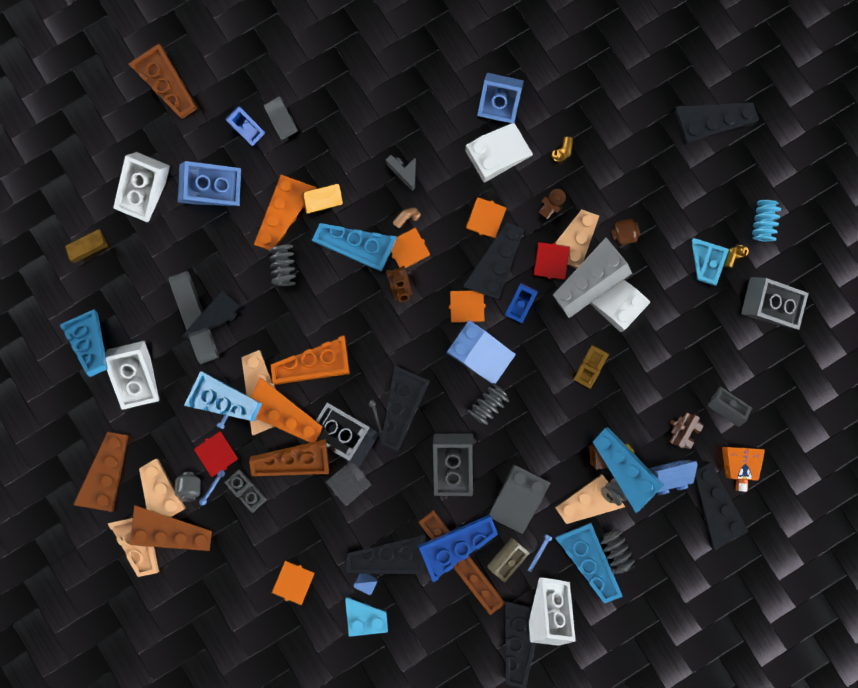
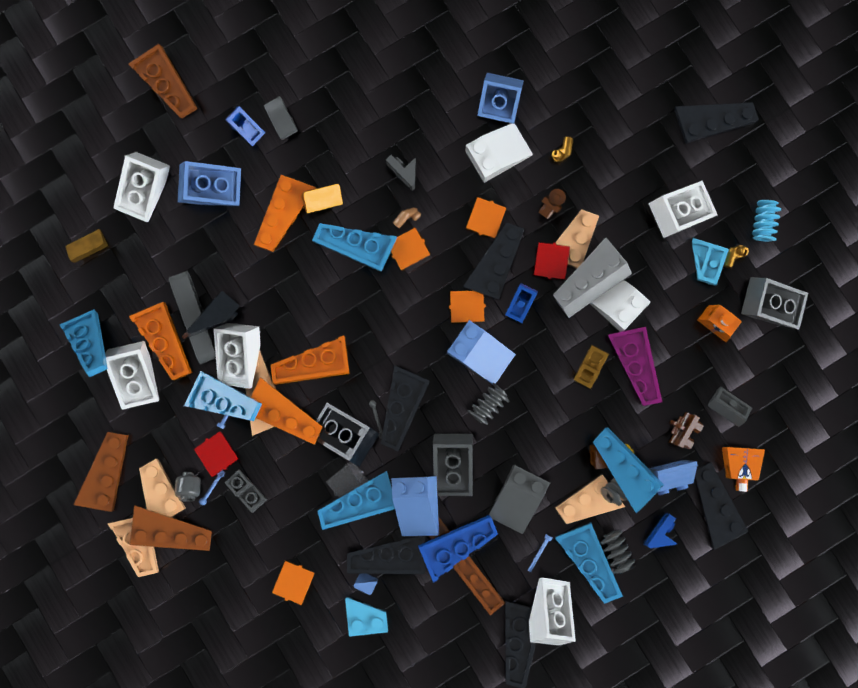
dark orange wing [249,439,329,476] -> none
dark grey piece [269,245,296,286] -> none
reddish brown hips [386,266,413,303] -> none
dark tan slope [487,538,530,582] -> none
reddish brown head [611,218,640,245] -> none
none -> orange wing [129,302,192,380]
none -> white slope [214,323,260,389]
none -> dark azure wing [317,471,395,530]
none -> medium blue slope [391,476,439,536]
none -> magenta wing [608,327,662,406]
none -> blue slope [644,513,677,548]
none -> white slope [648,181,717,238]
none -> orange torso [697,305,742,342]

